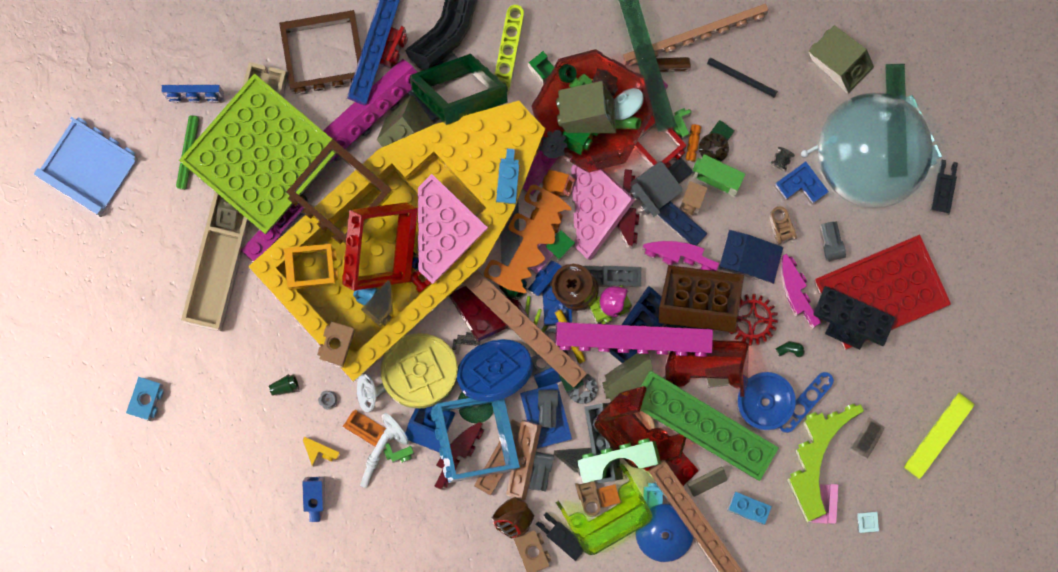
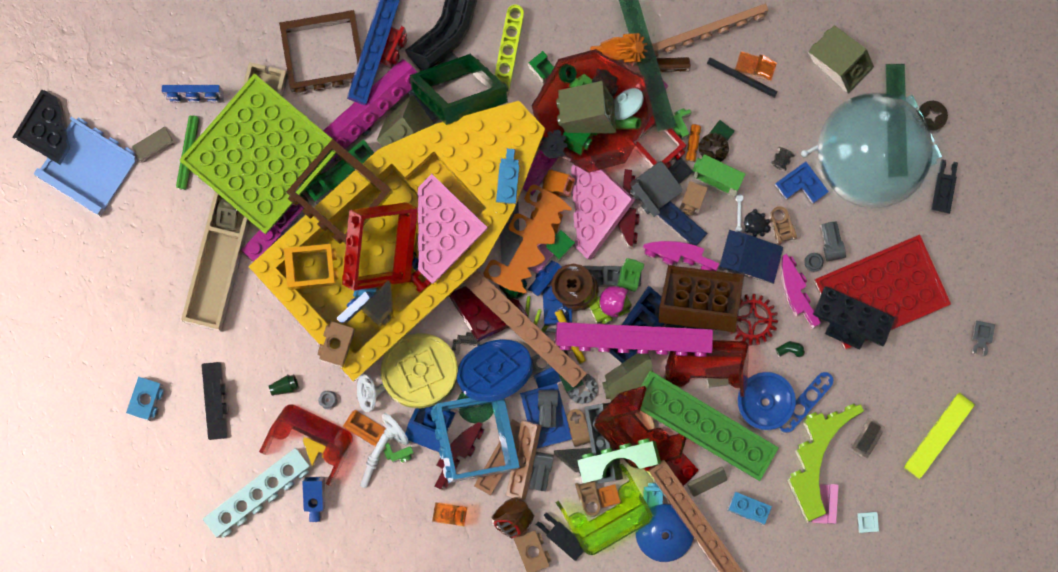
none -> black plate [12,89,70,165]
none -> dark tan slope [132,127,174,162]
none -> black bracket [201,362,228,440]
none -> light aqua brick [203,448,311,538]
none -> clear red windscreen [259,404,353,487]
none -> green arch [306,140,374,204]
none -> plate [337,291,374,323]
none -> clear orange slope [432,502,468,527]
none -> medium nougat piece [567,409,590,447]
none -> orange piece [590,33,648,63]
none -> bright green bracket [617,258,644,292]
none -> clear orange slope [735,51,777,82]
none -> white hinge [735,194,743,233]
none -> black piece [744,209,771,237]
none -> dark grey plate [804,253,824,272]
none -> dark brown gear [917,100,948,131]
none -> dark grey plate [972,320,995,356]

